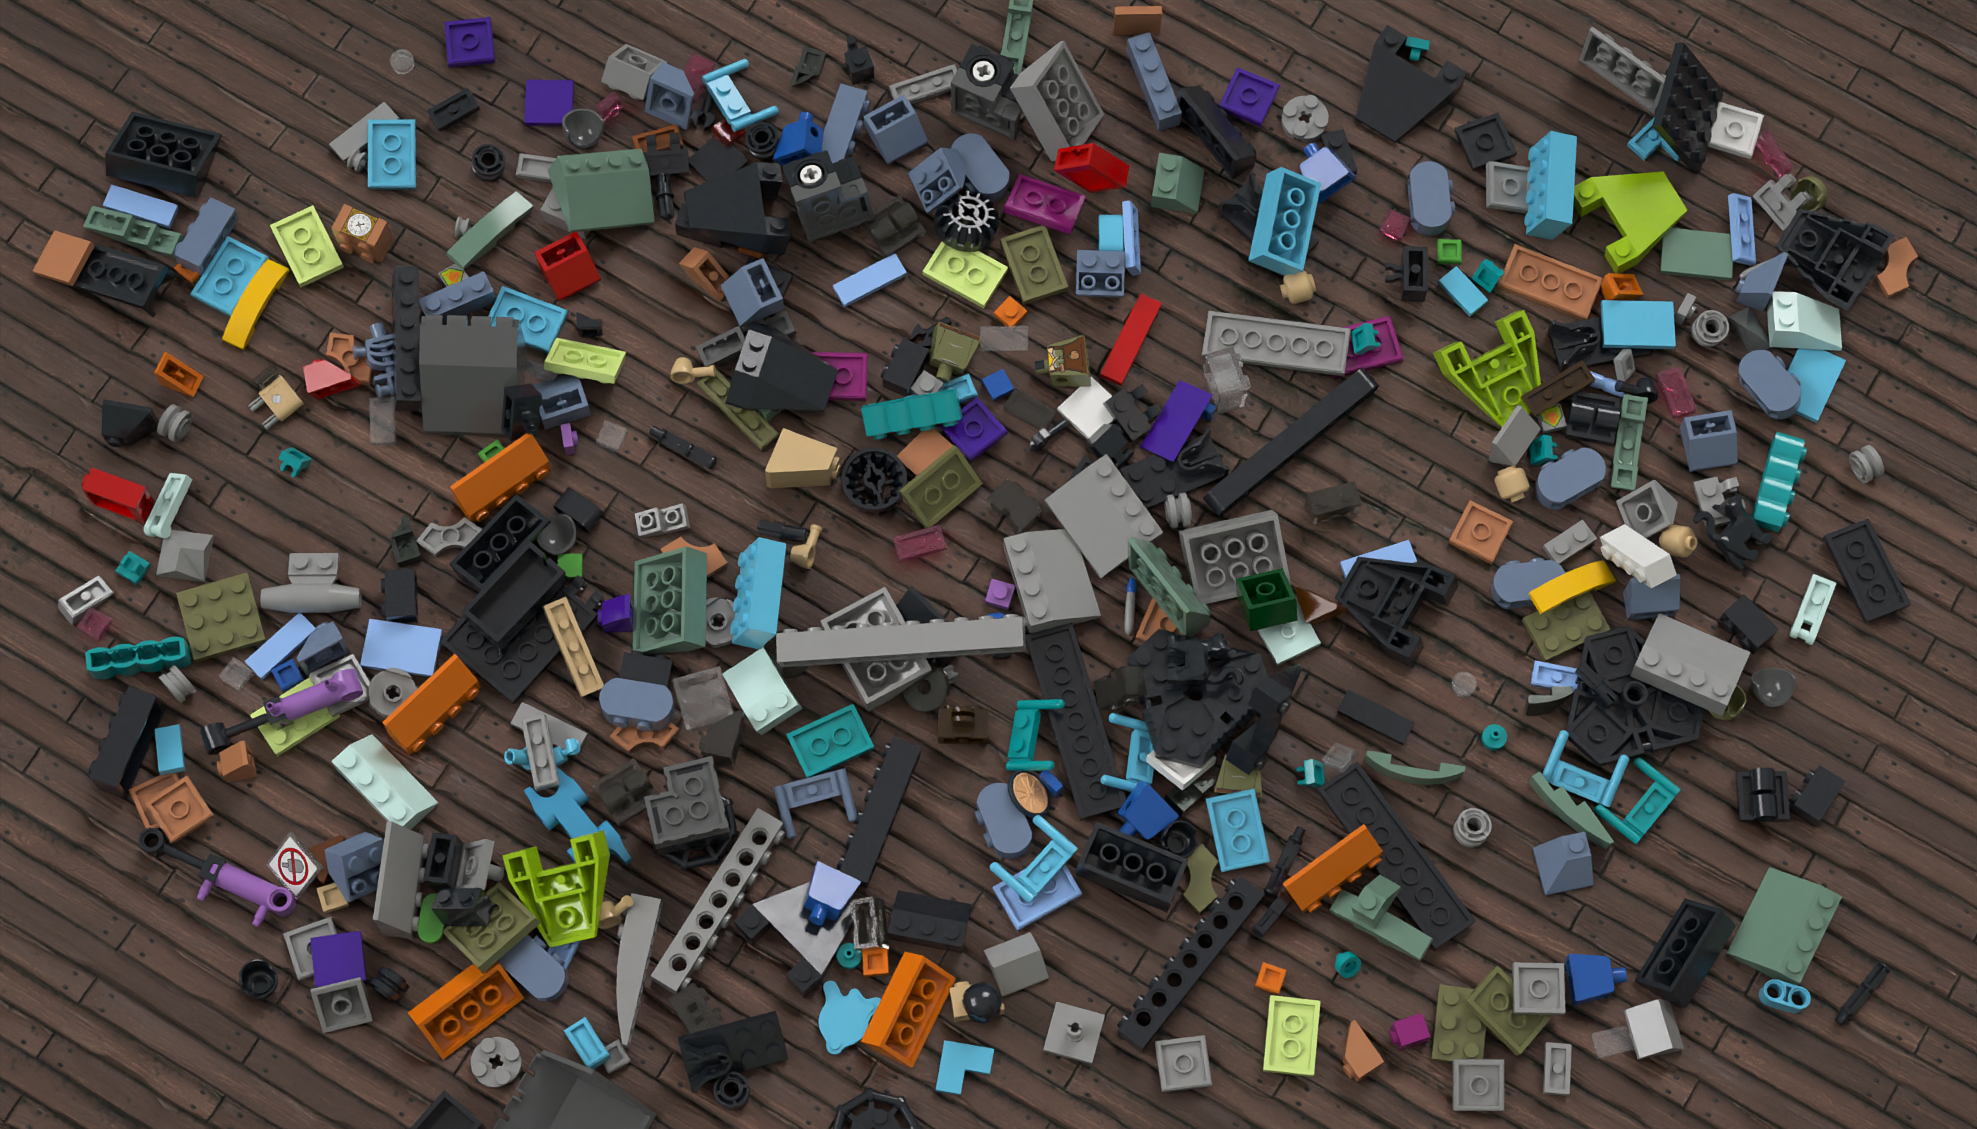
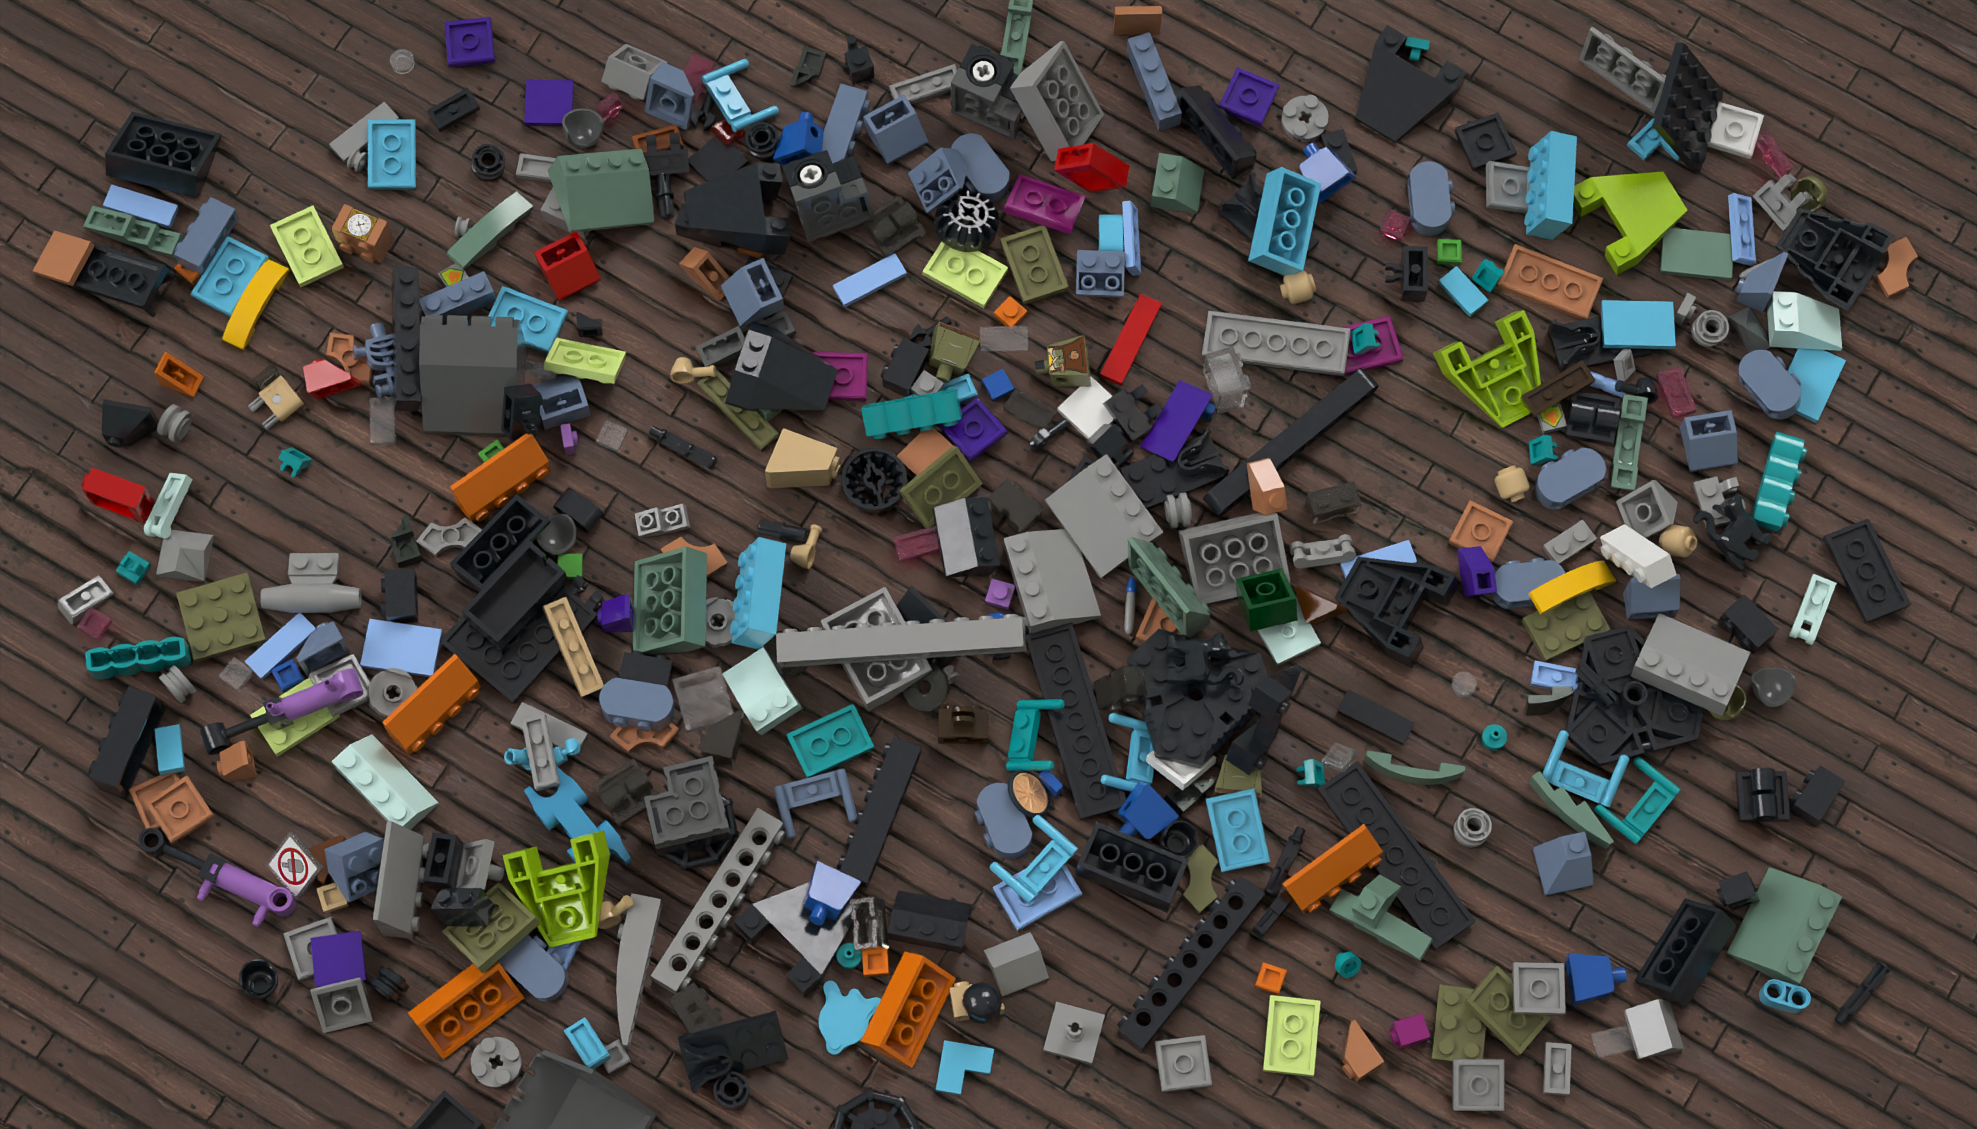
bright green tile [418,893,445,944] -> none
light grey slope [1489,405,1541,466] -> none
orange slope [1600,273,1643,301] -> none
light grey wheel [1849,445,1884,484] -> none
none -> slope [932,497,1000,578]
none -> nougat slope [1247,458,1287,515]
none -> light grey plate [1289,534,1356,568]
none -> dark purple slope [1457,546,1497,597]
none -> black brick [1716,871,1760,911]

